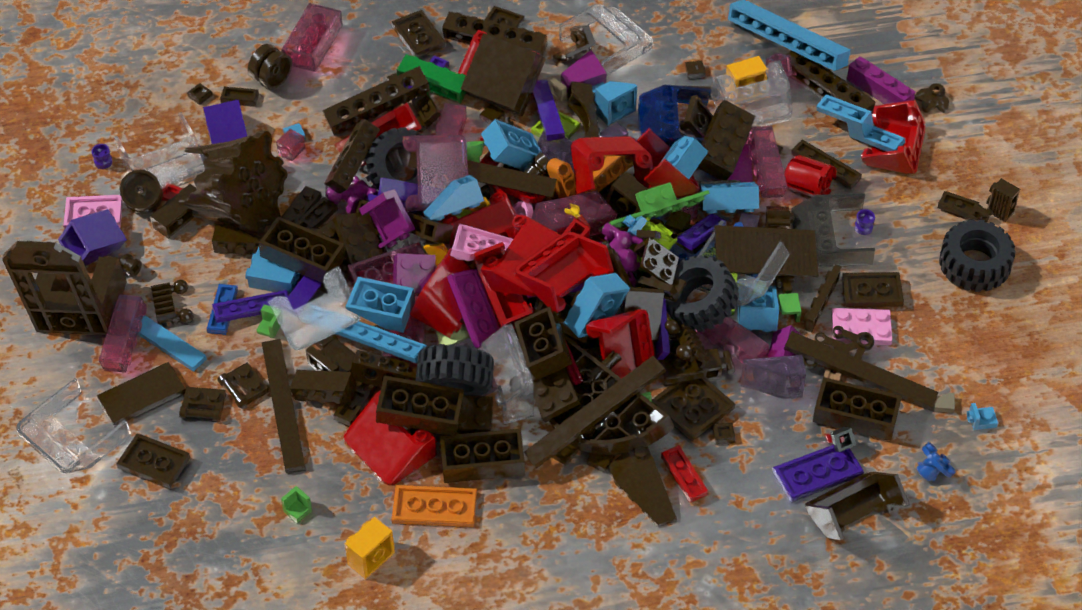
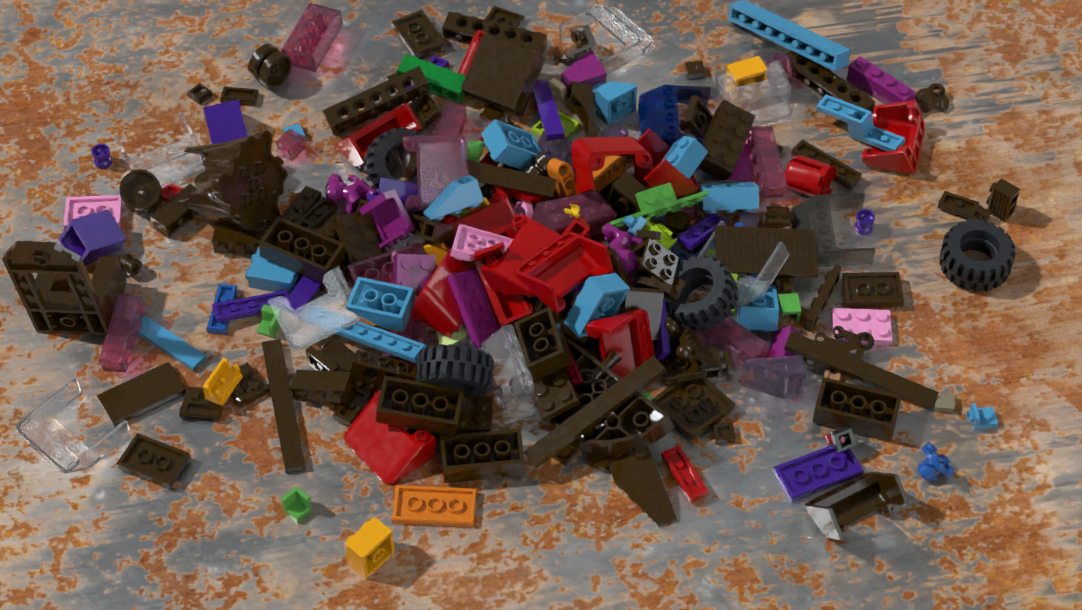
dark brown gear [151,279,194,326] -> none
dark brown brick [324,119,380,194] -> none
none -> light orange hinge [203,357,243,406]

